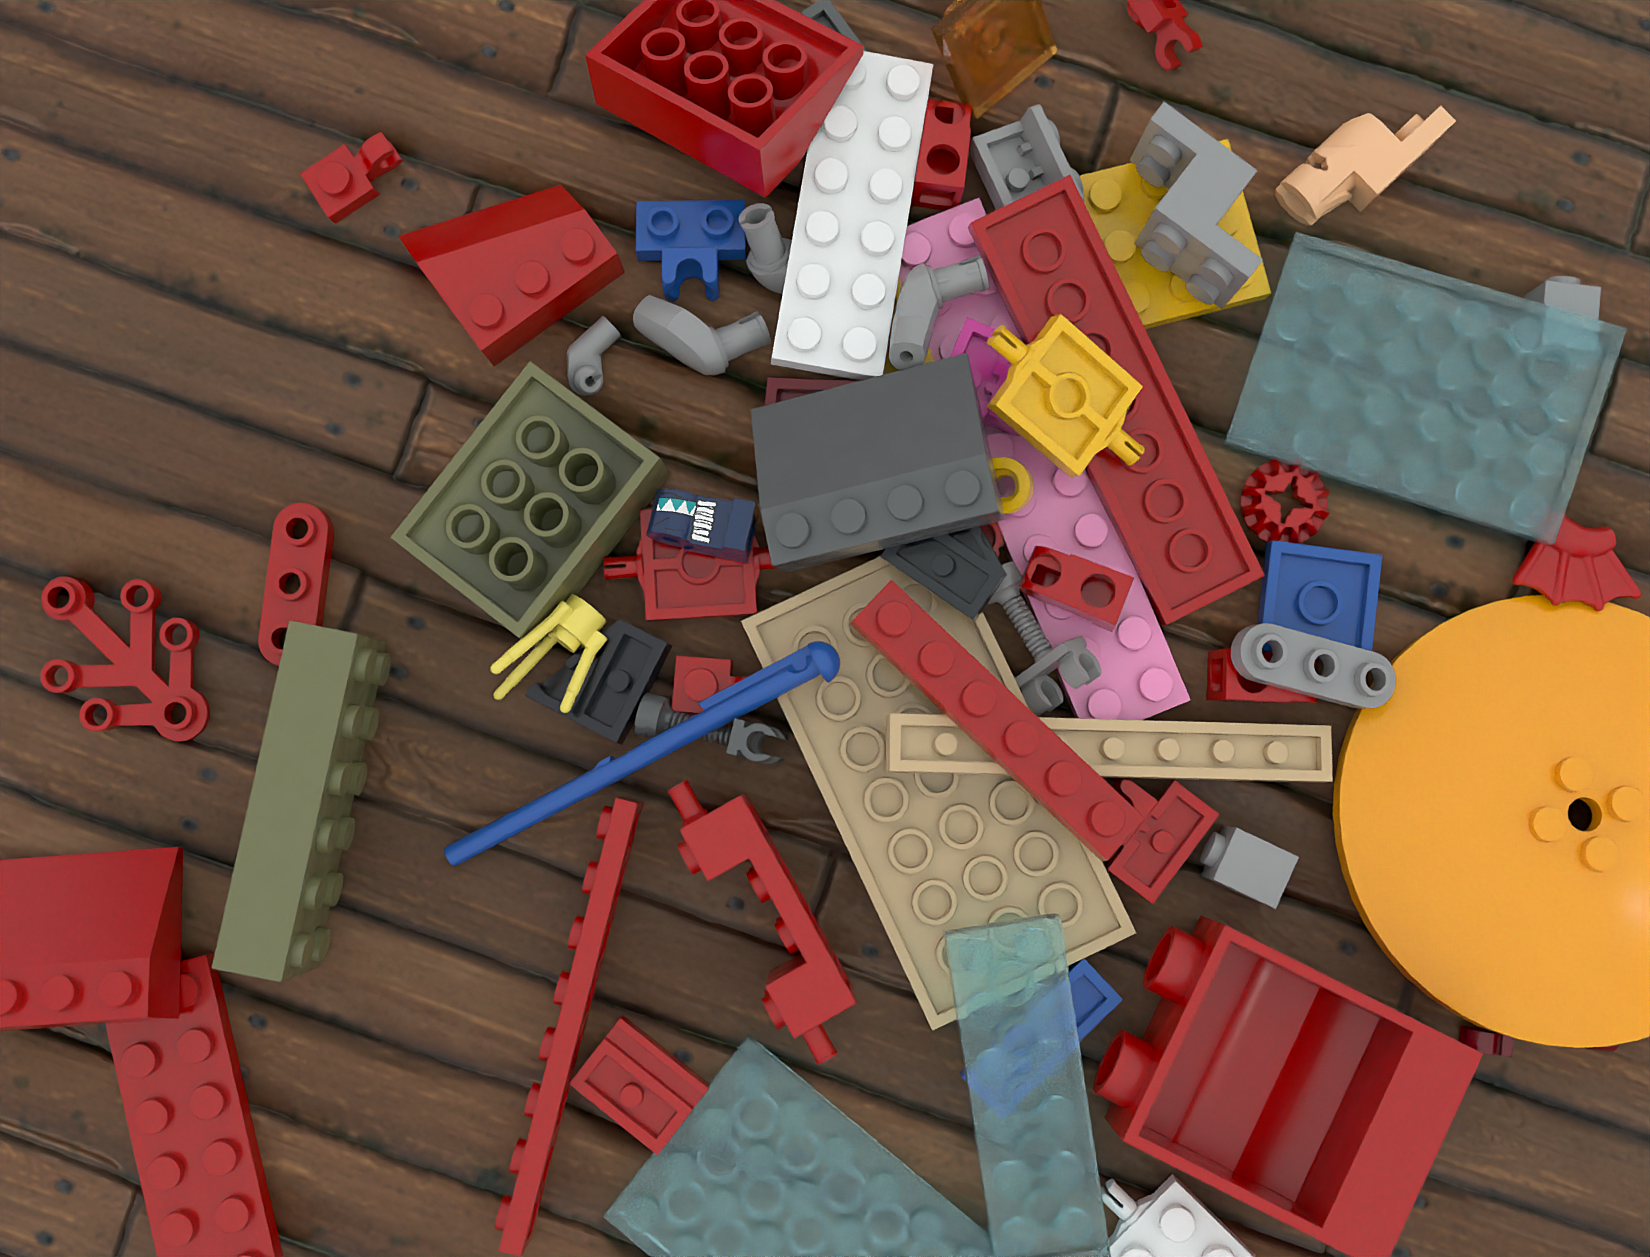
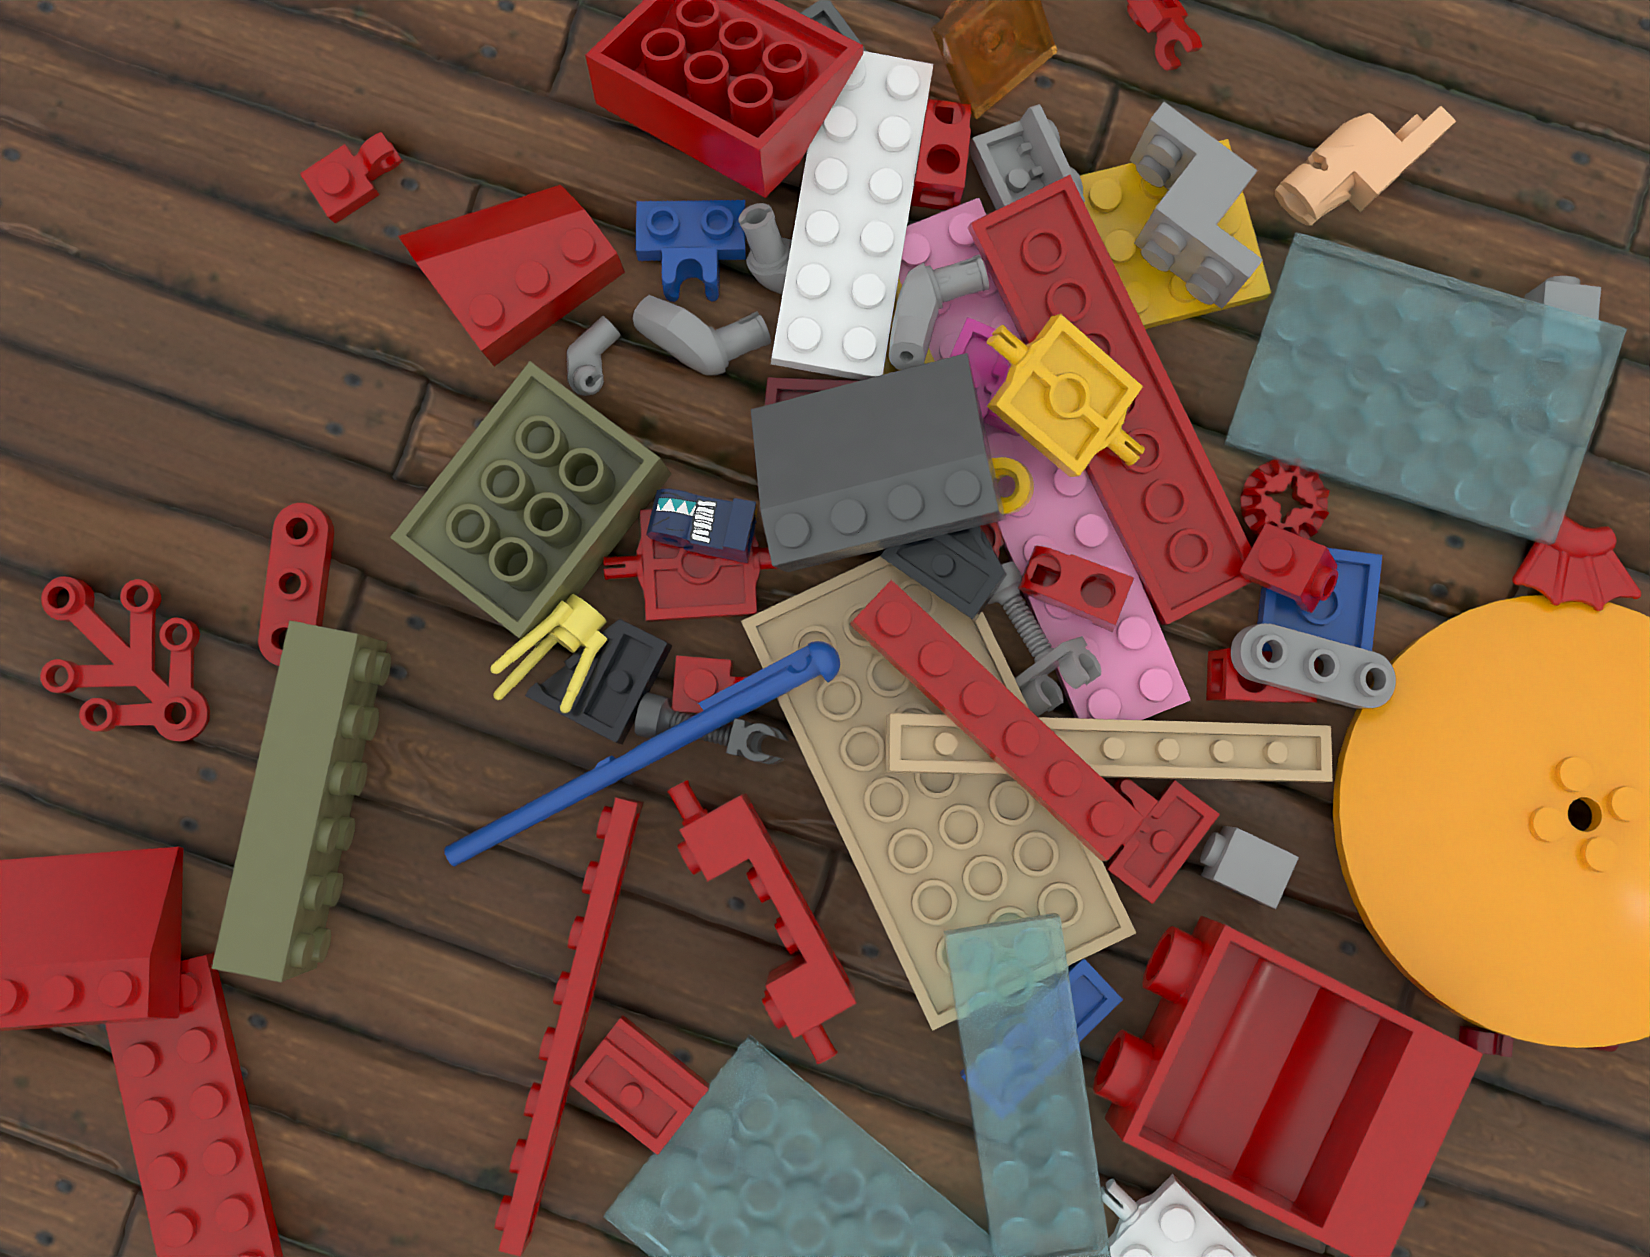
none -> red bracket [1239,523,1338,613]

